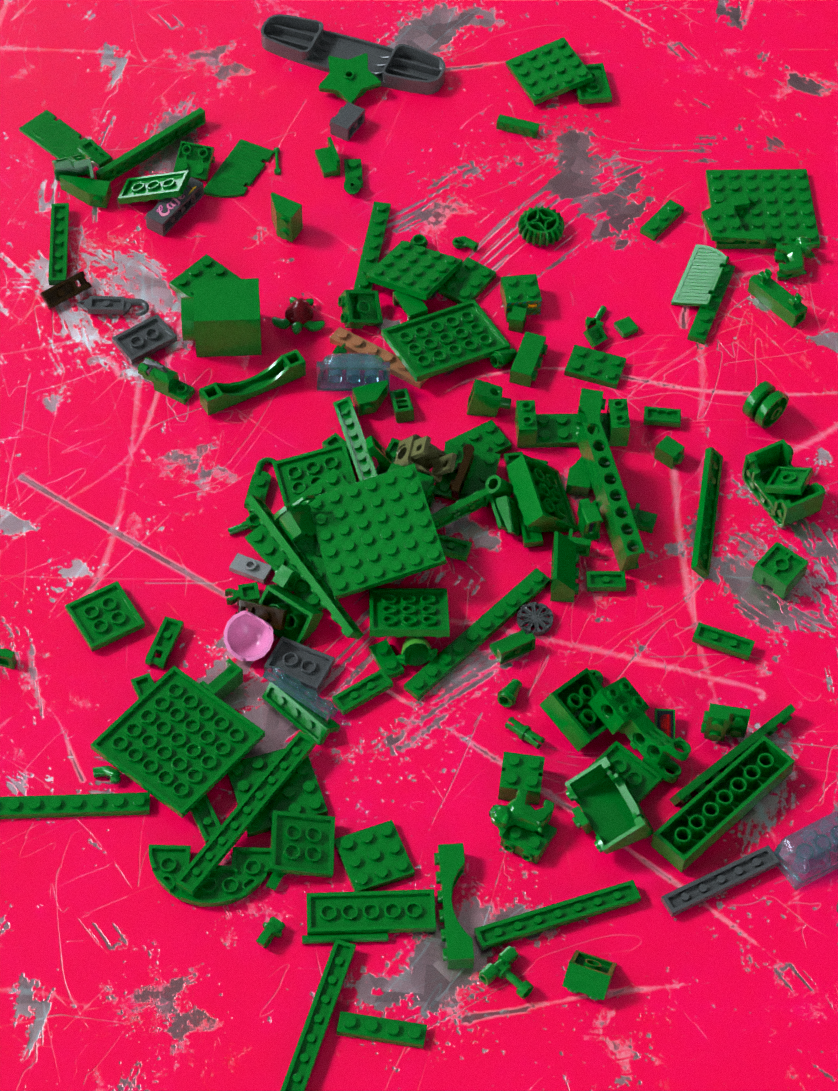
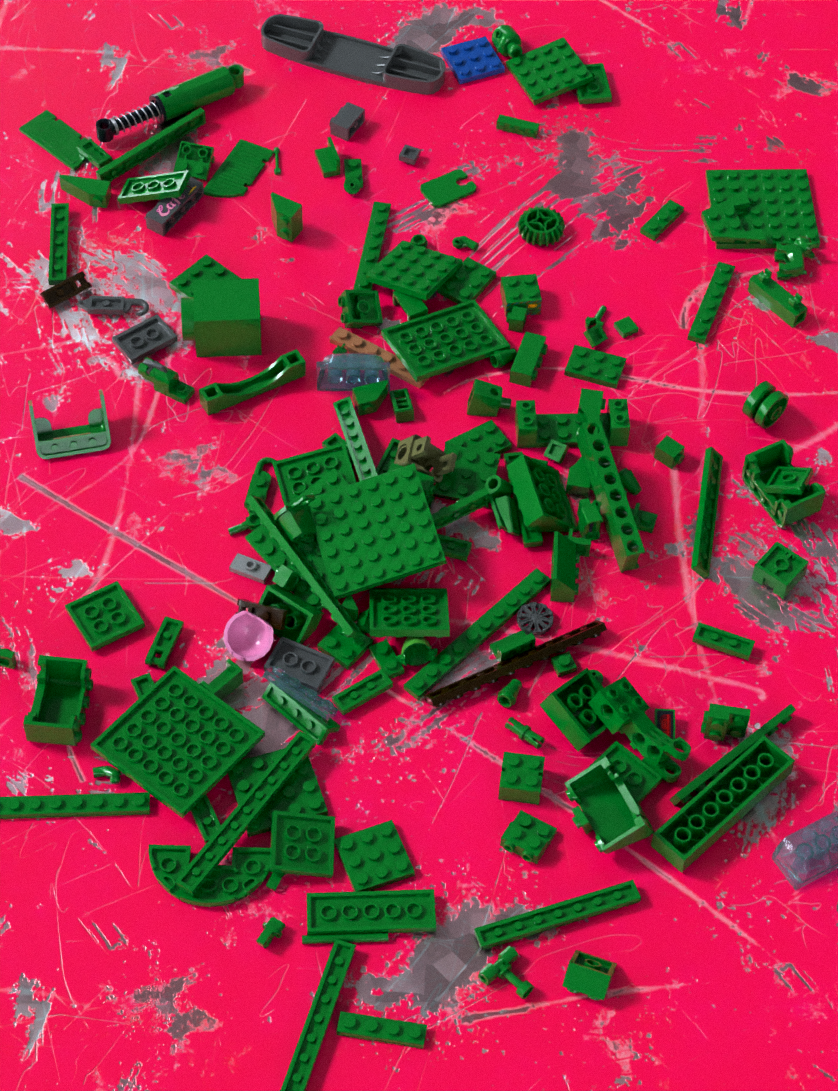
green panel [51,153,94,181] -> none
green plate [225,582,260,605] -> none
animal [272,297,325,335] -> none
green plate [318,53,381,104] -> none
green plate [365,435,395,470] -> none
green arch [434,843,474,969] -> none
dark brown plate [449,444,474,499] -> none
green animal [489,787,554,837] -> none
green plate [586,571,626,591] -> none
green plate [643,406,681,428] -> none
dark grey plate [661,845,780,917] -> none
piece [671,244,729,307] -> none
none -> green windscreen [23,655,94,746]
none -> green windscreen [28,389,111,459]
none -> green piece [96,65,244,142]
none -> green plate [317,624,373,670]
none -> green slope [342,595,358,621]
none -> green slope [356,609,370,634]
none -> dark grey plate [399,144,421,165]
none -> green piece [420,169,476,208]
none -> dark brown plate [424,620,607,707]
none -> blue plate [441,36,505,84]
none -> green piece [491,25,523,58]
none -> green plate [543,439,569,464]
none -> green plate [550,652,577,677]
none -> green cone [619,468,642,496]

